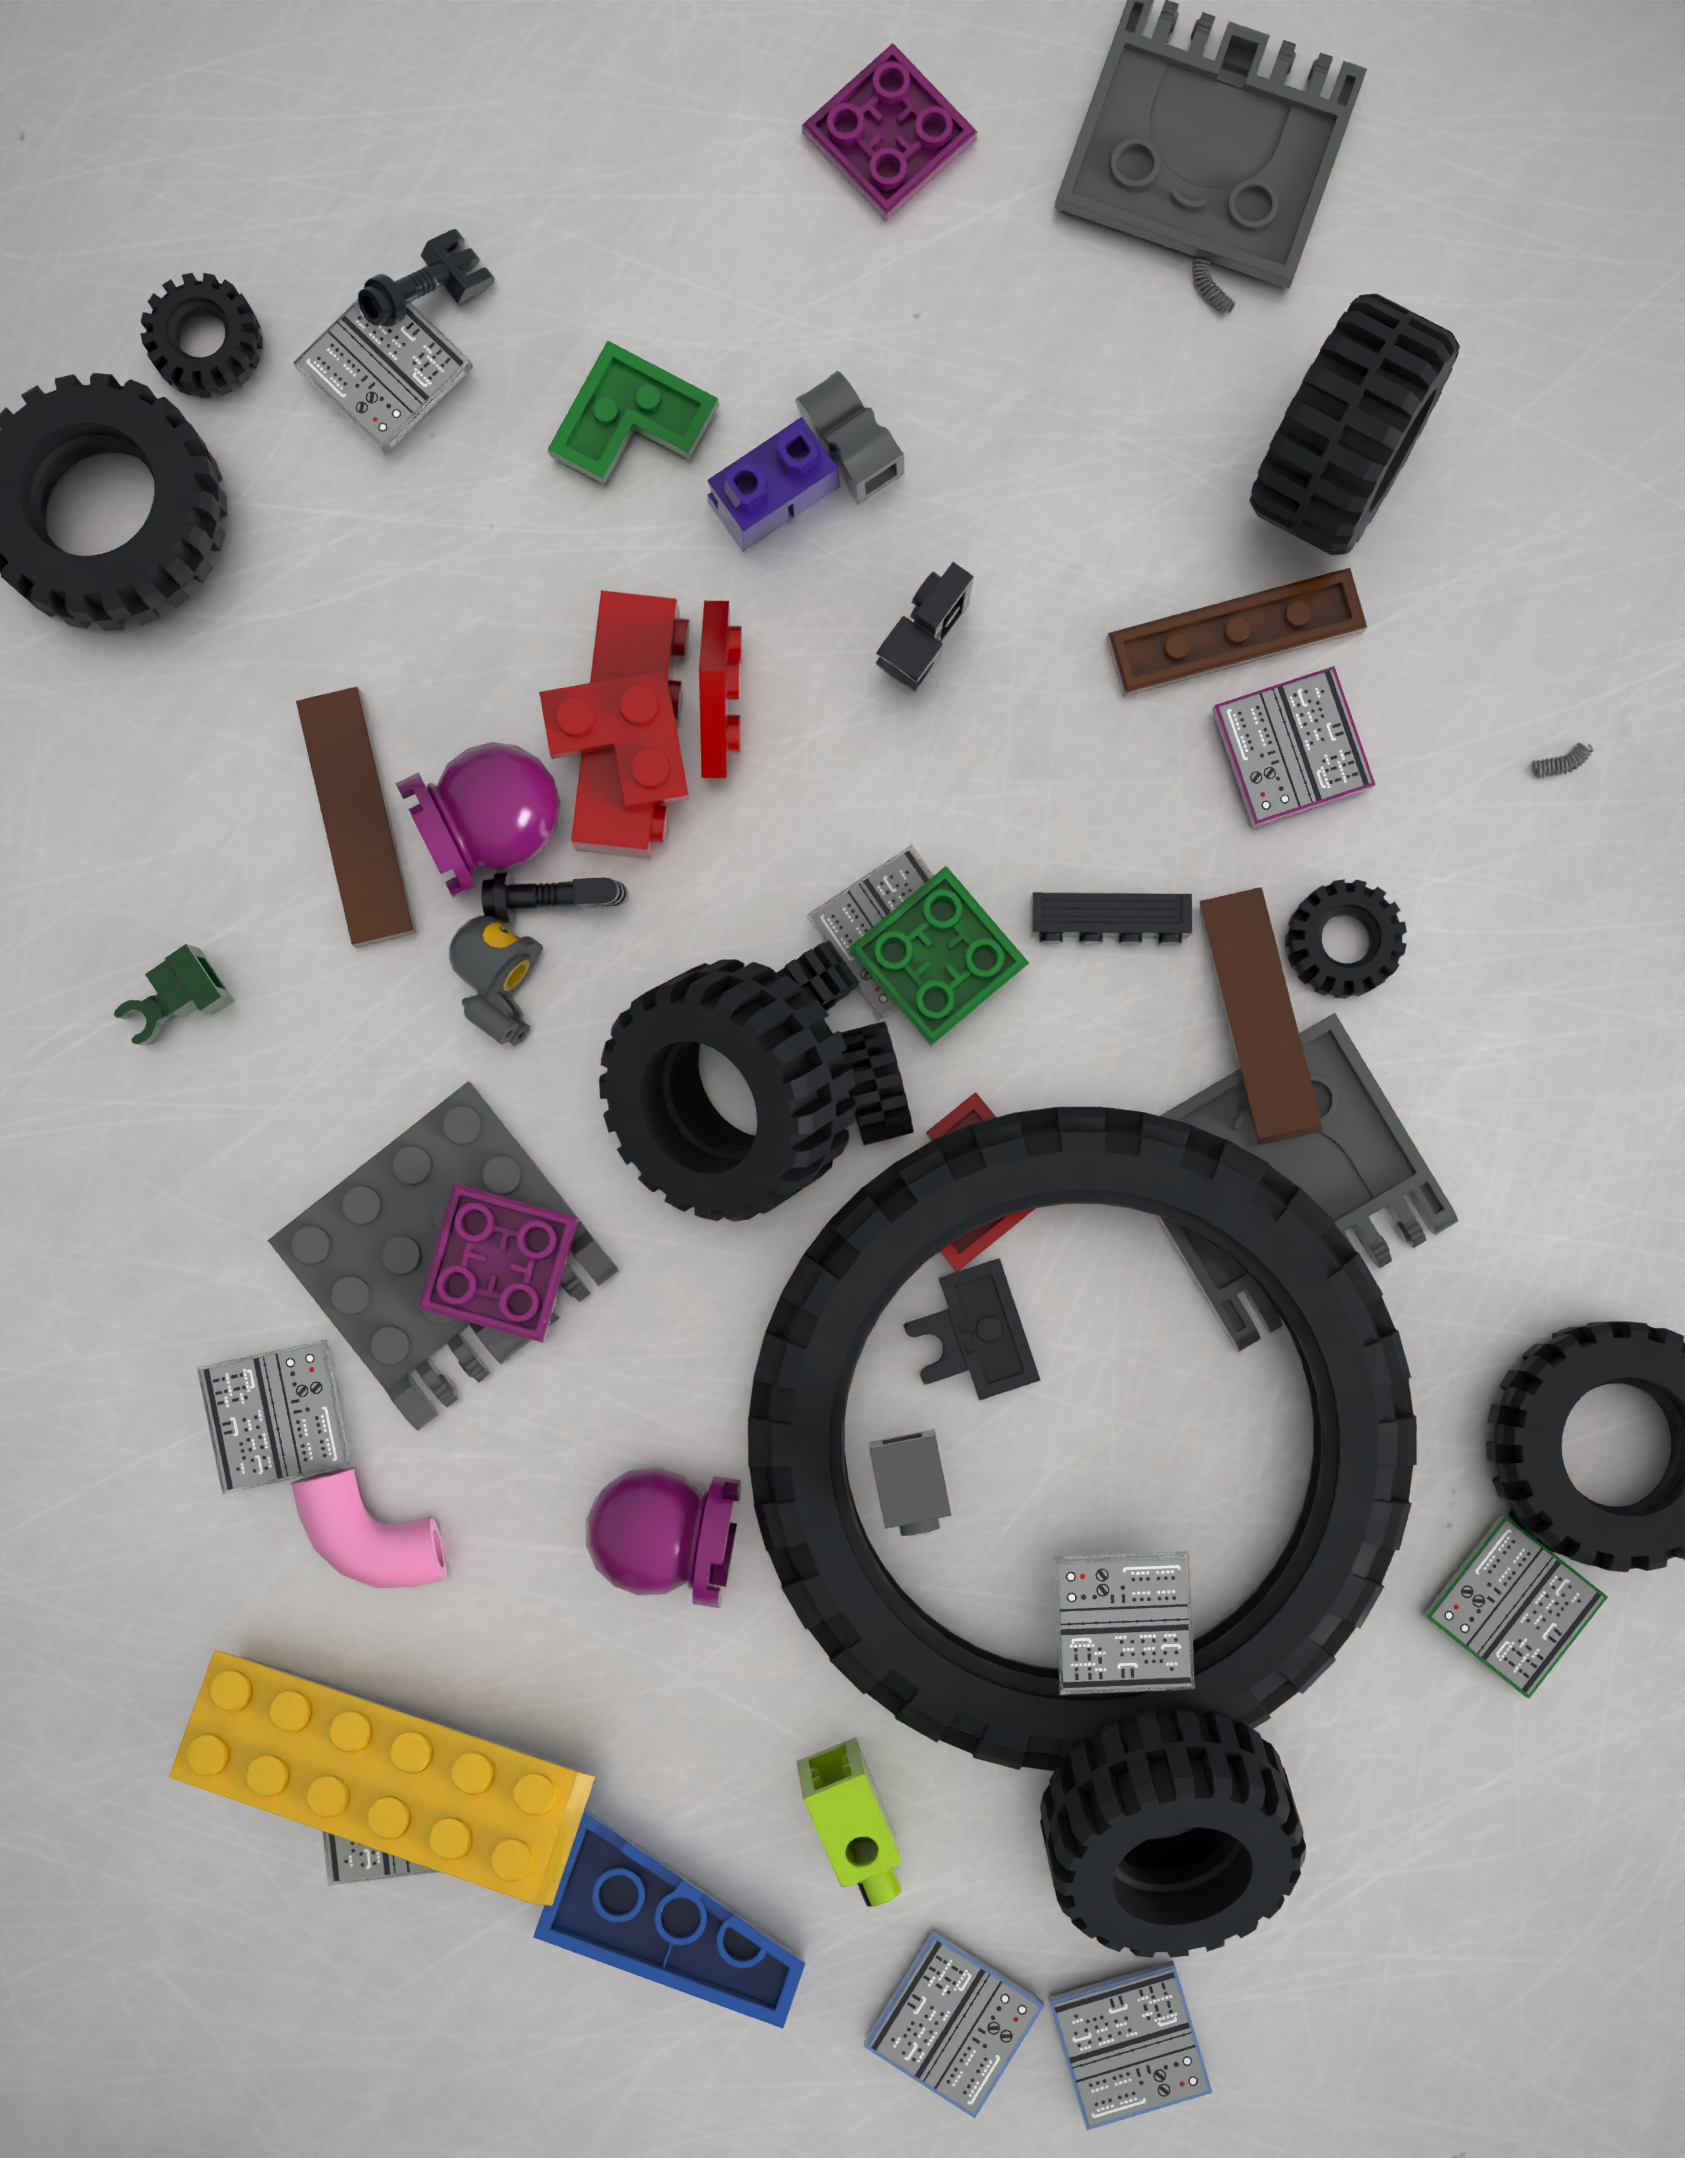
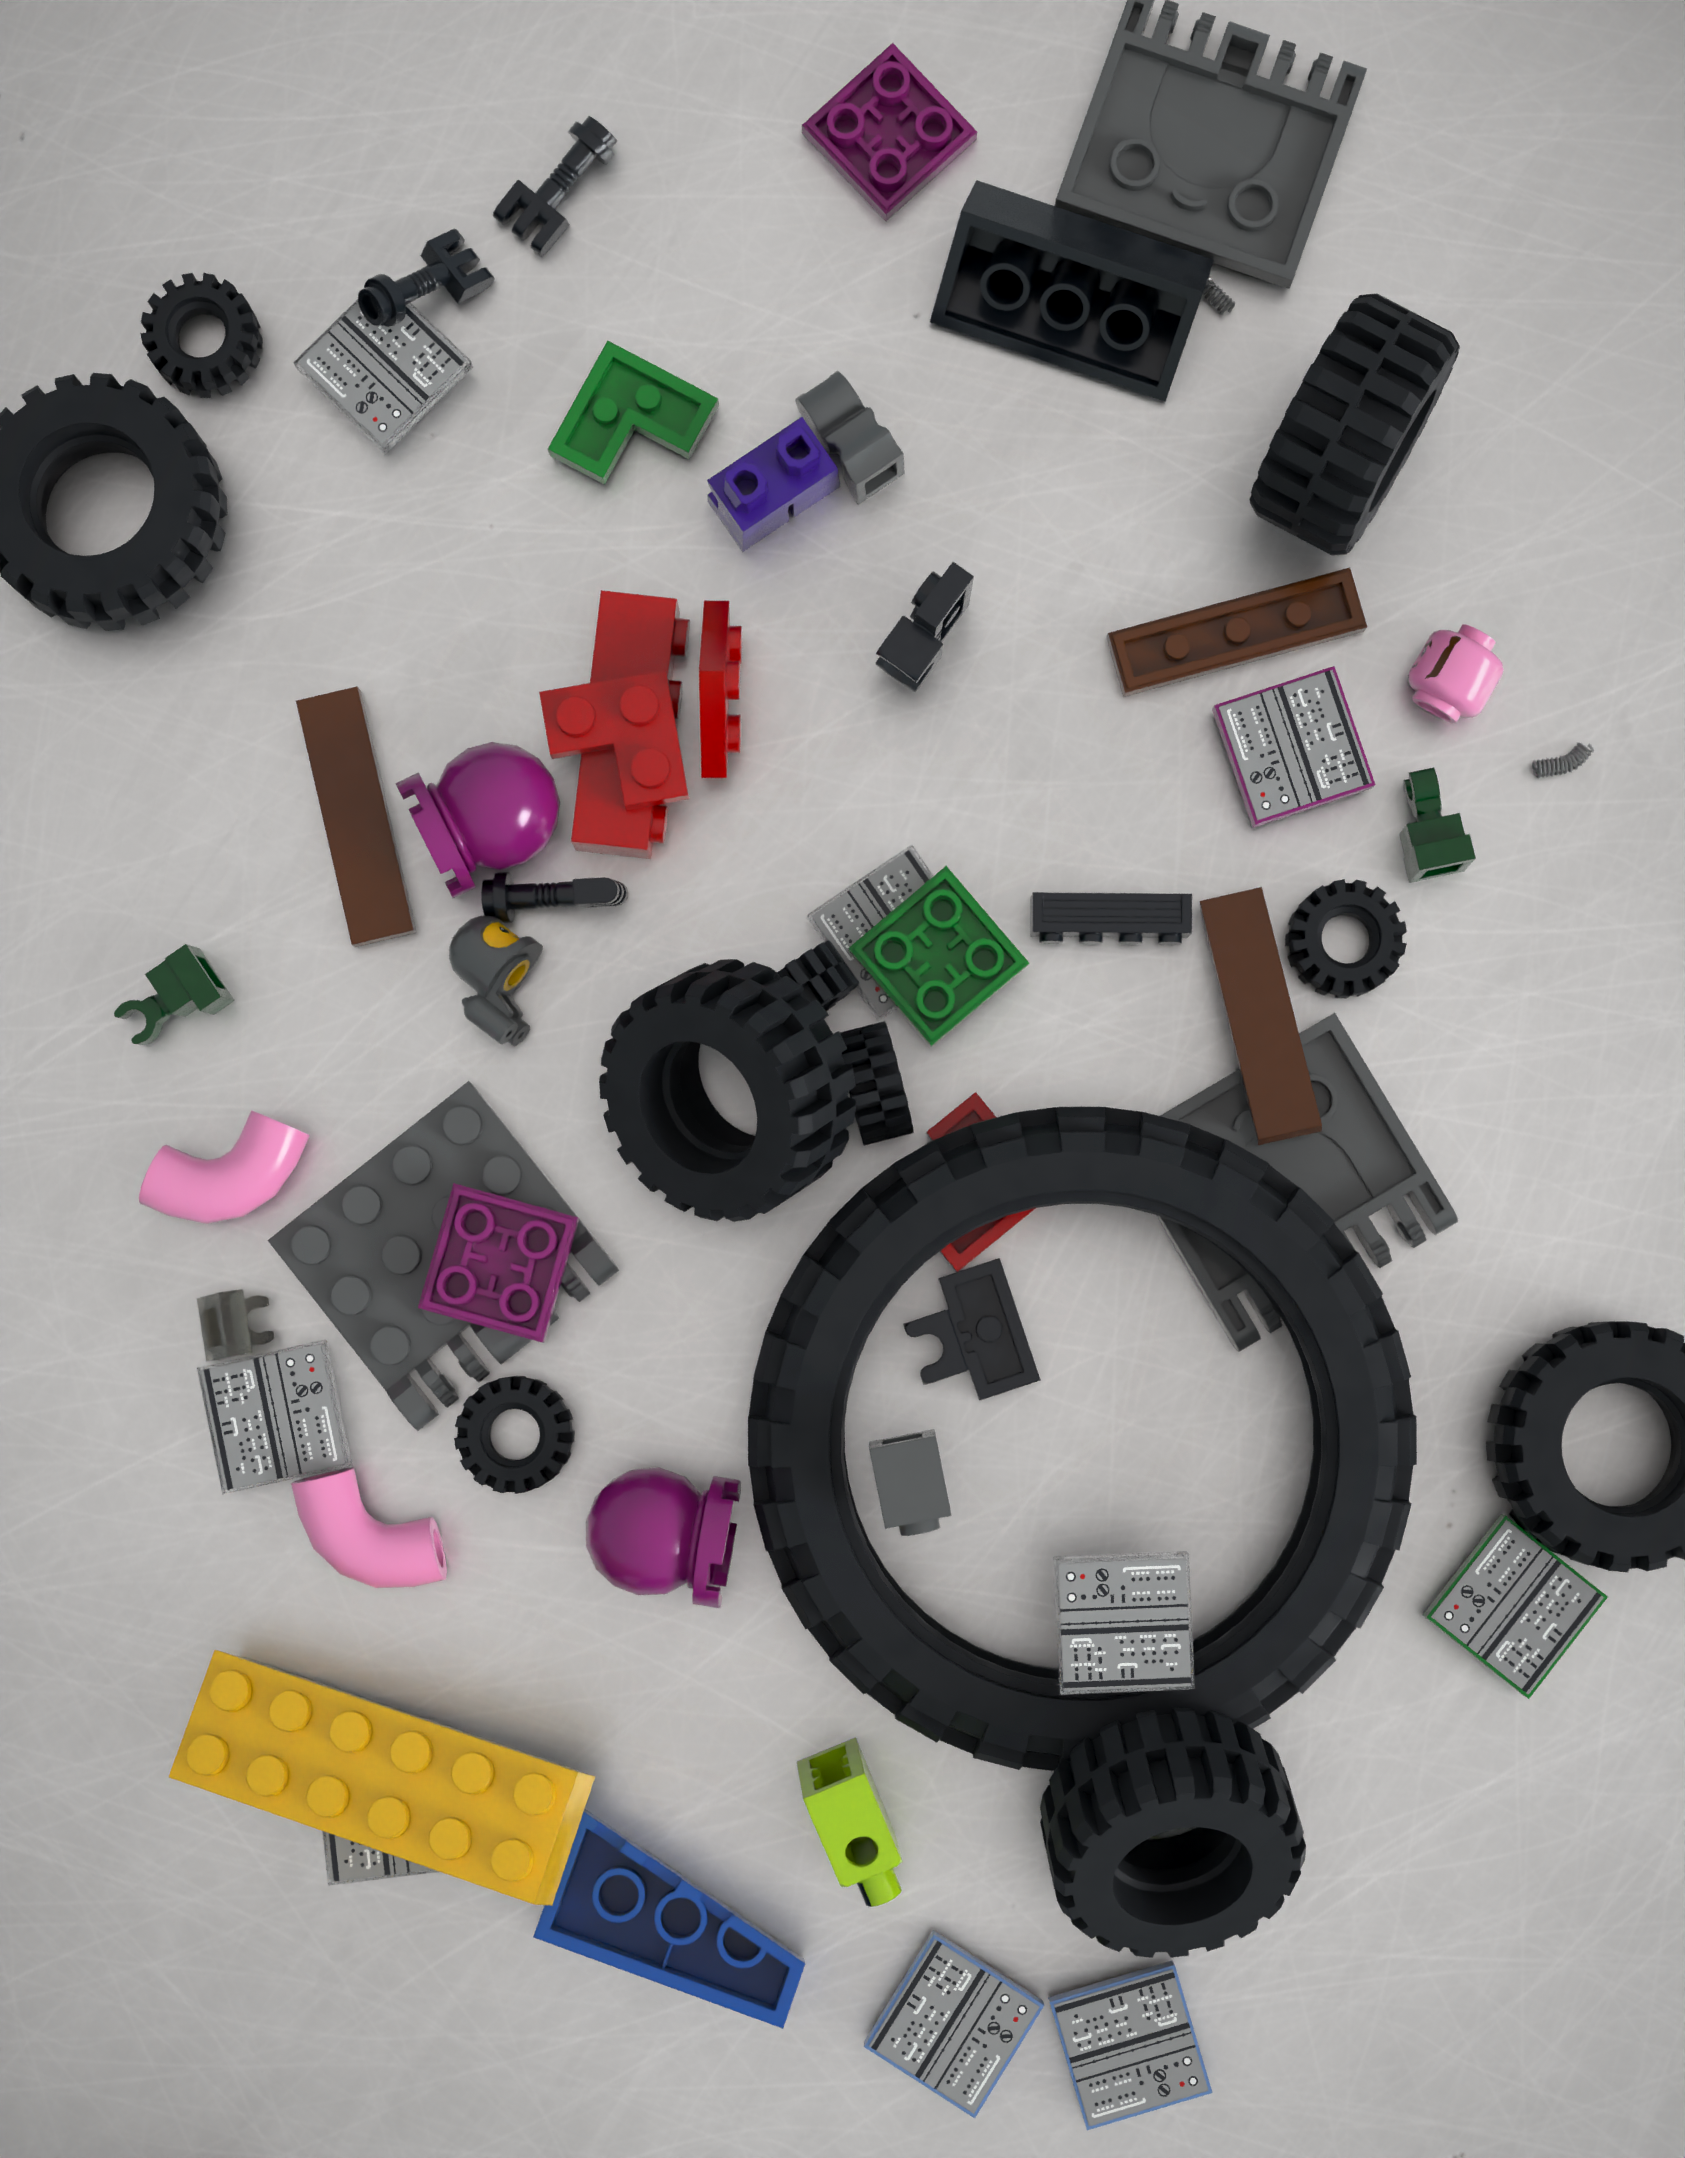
none -> bright pink cylinder [139,1111,310,1224]
none -> clear smoke tile [197,1289,274,1362]
none -> black tyre [454,1376,575,1494]
none -> black hinge [493,116,617,256]
none -> black slope [930,180,1214,402]
none -> dark green piece [1399,767,1476,883]
none -> bright pink head [1408,624,1503,723]

